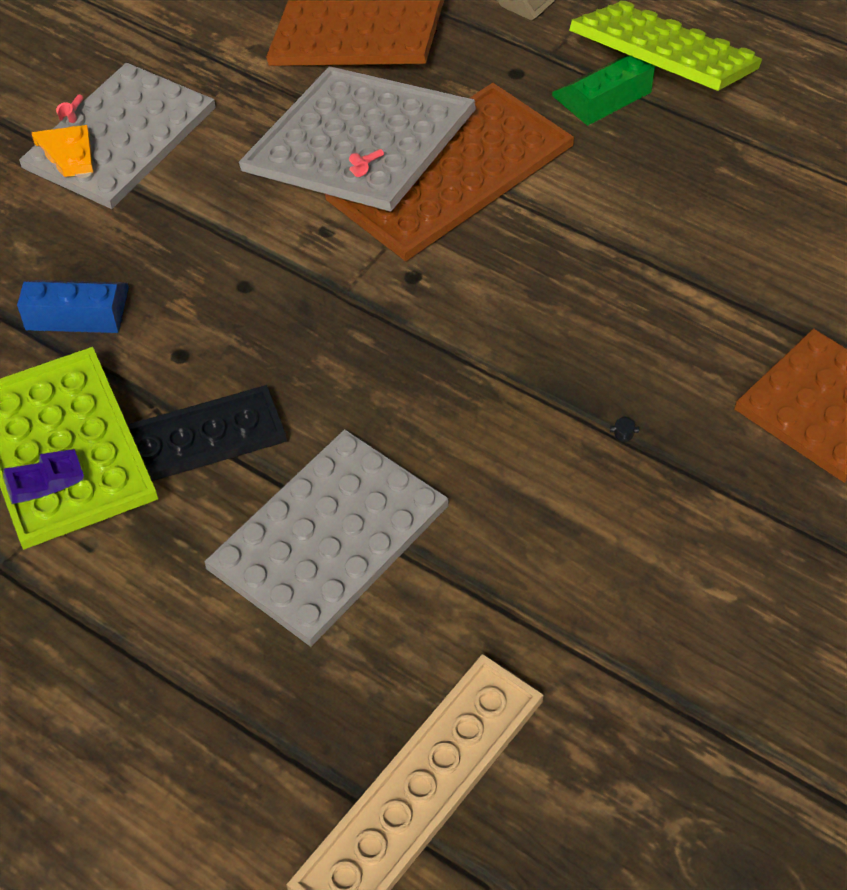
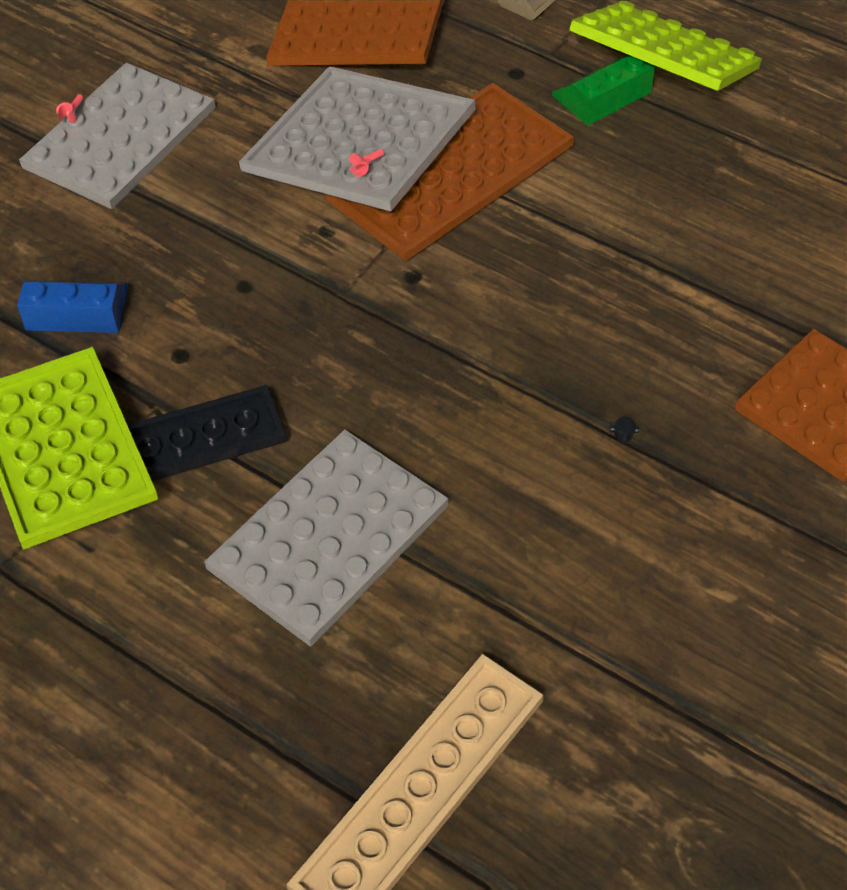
dark purple slope [3,449,84,504] -> none
light orange wing [32,125,93,177] -> none

